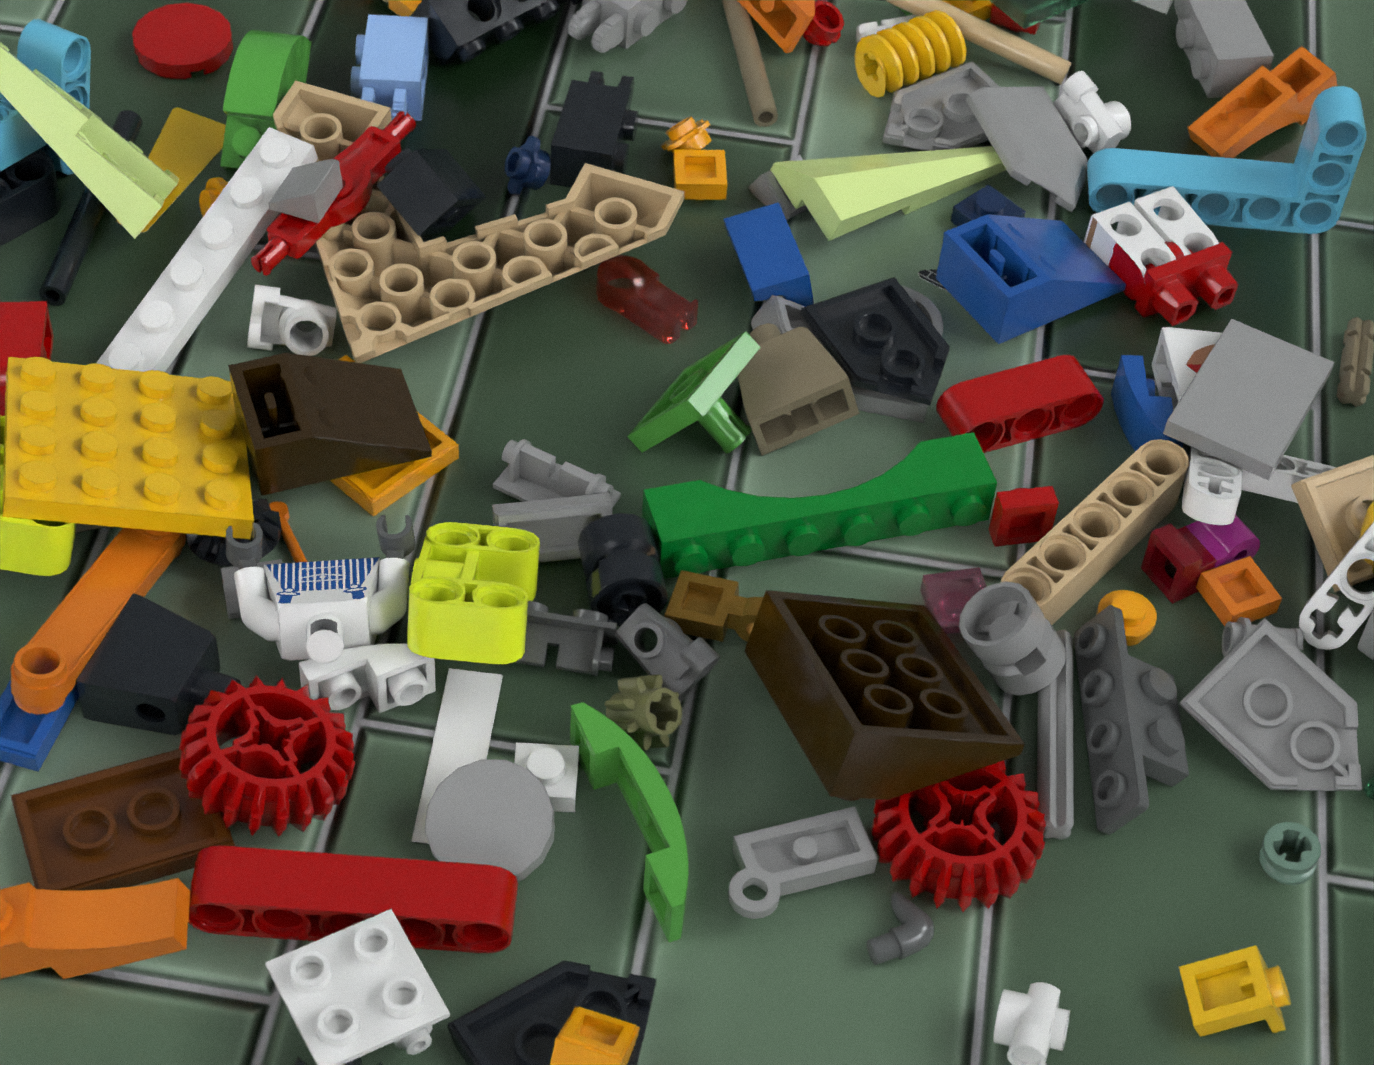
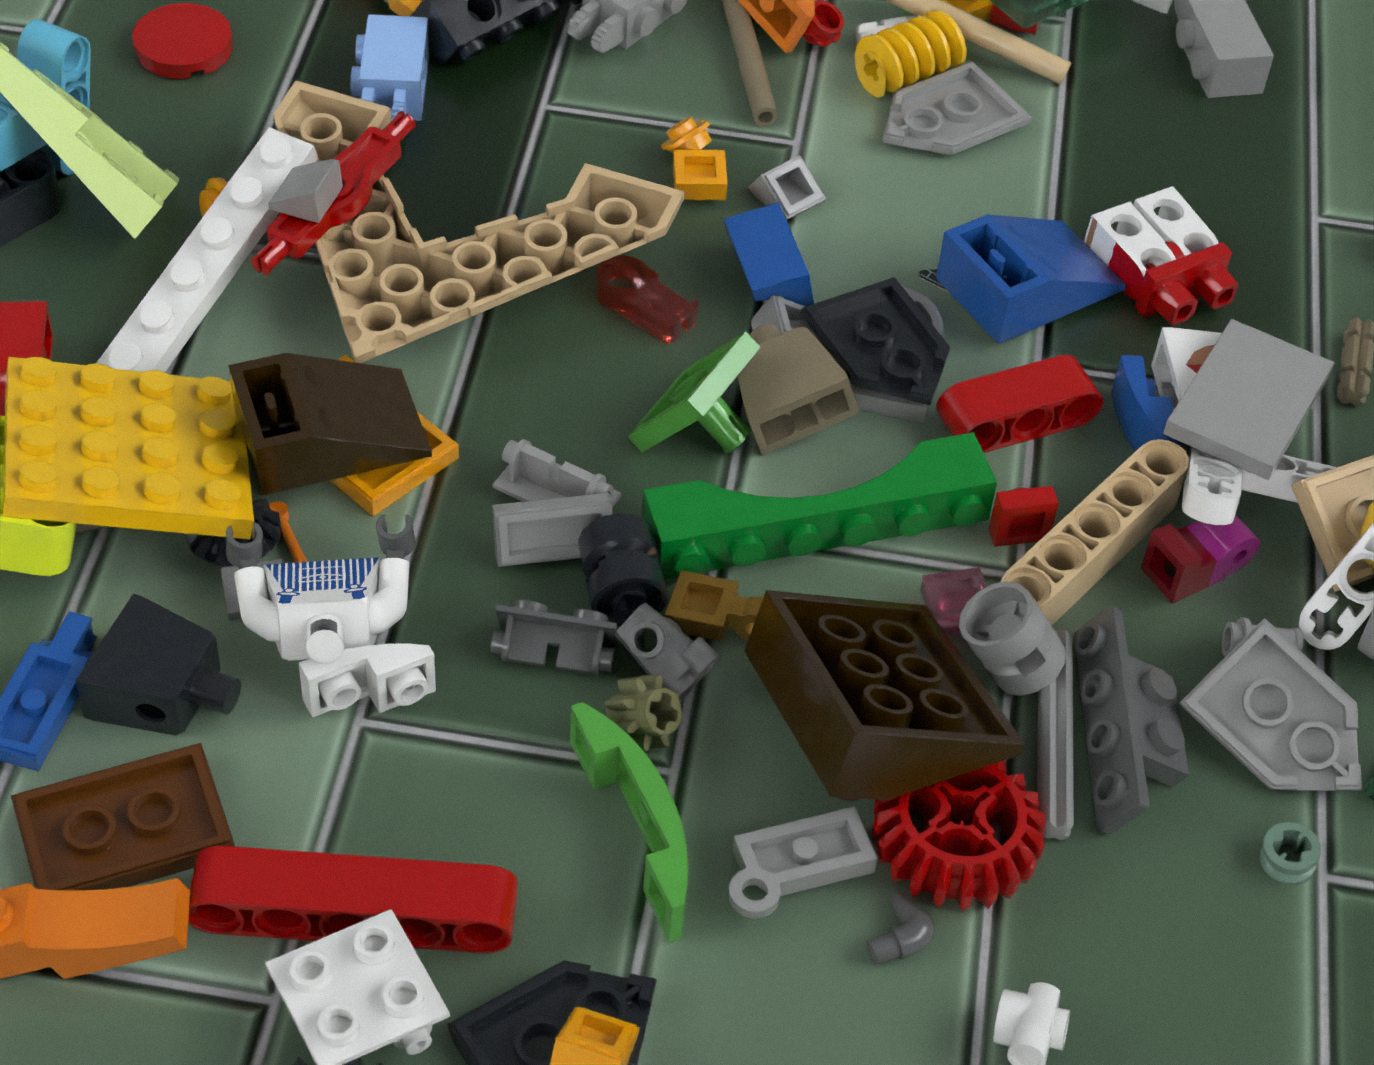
orange piece [11,528,186,715] -> none
black piece [39,110,143,306] -> none
yellow sticker [116,107,226,232] -> none
red gear [179,675,355,838] -> none
bright green arch [220,30,311,171] -> none
white plate [247,284,337,356] -> none
black hinge [376,148,486,236] -> none
neon yellow beam [407,522,540,664] -> none
white sticker [411,668,503,844] -> none
light grey tile [425,759,555,882] -> none
dark blue plate [504,136,551,195] -> none
white plate [514,742,579,812] -> none
black hinge [550,71,639,188] -> none
yellowish green wedge [771,146,1006,241] -> none
dark blue plate [951,184,1026,226] -> none
light grey tile [966,86,1088,212] -> none
white plate [1053,71,1131,153] -> none
medium azure beam [1087,86,1366,234] -> none
light orange plate [1096,590,1157,646] -> none
yellow bracket [1179,945,1291,1037] -> none
orange slope [1188,46,1337,158] -> none
orange plate [1196,556,1282,626] -> none

